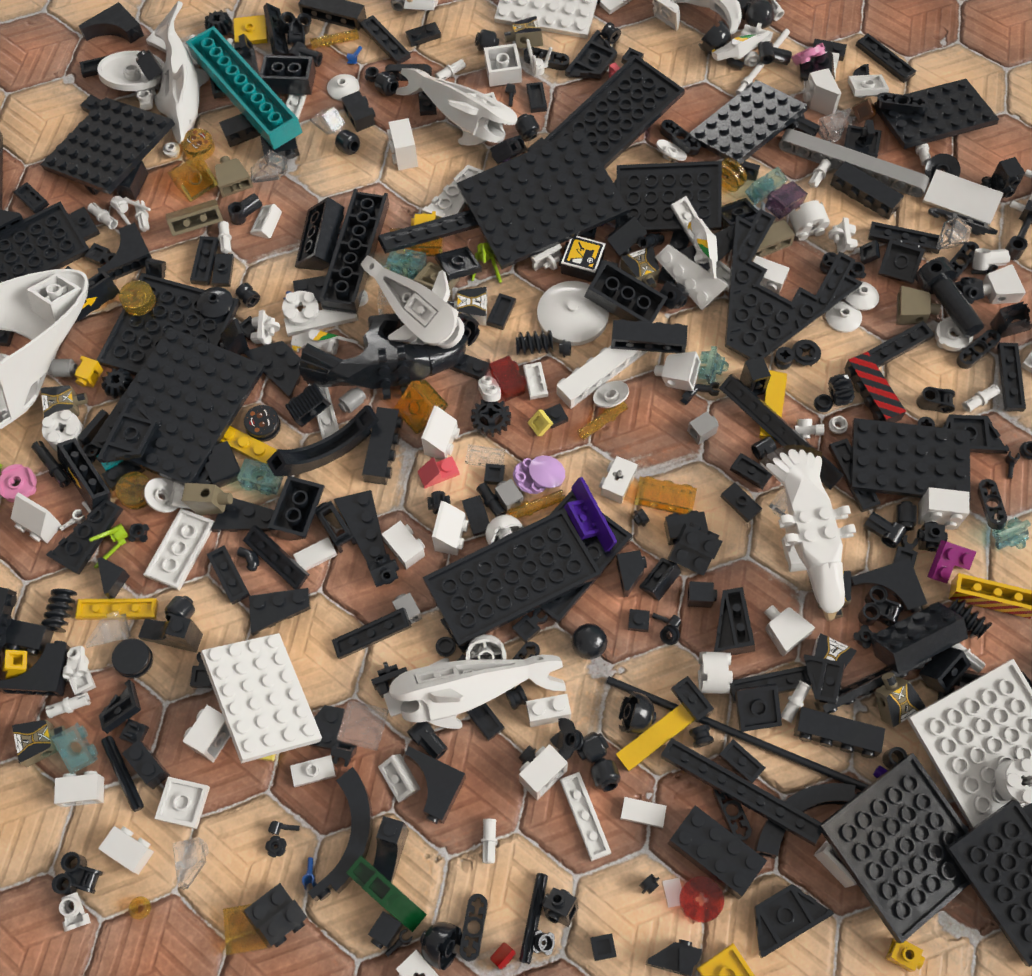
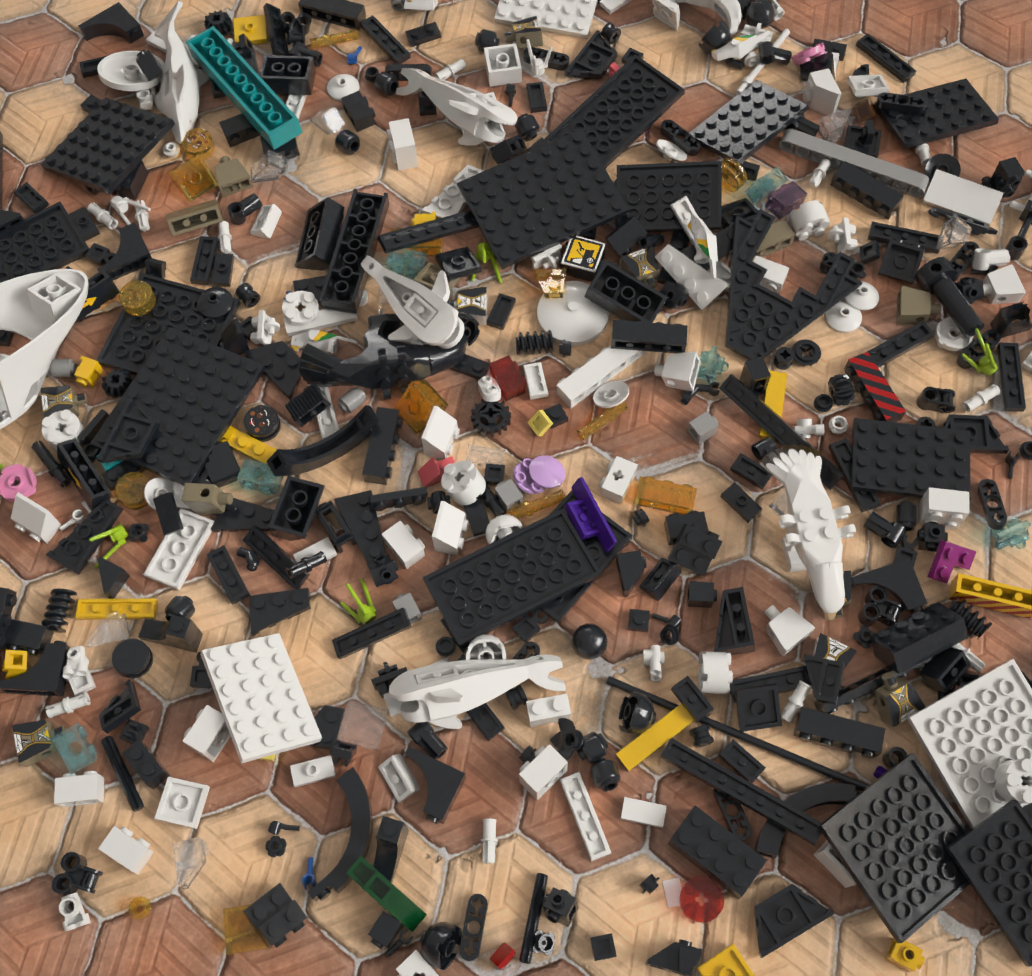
none -> black tile [153,492,184,535]
none -> black pin [286,551,327,579]
none -> lime plant [340,578,377,625]
none -> black plate [368,487,428,511]
none -> white brick [441,460,486,505]
none -> clear yellow wing [533,268,567,298]
none -> white plate [644,645,665,682]
none -> lime plant [961,328,998,375]

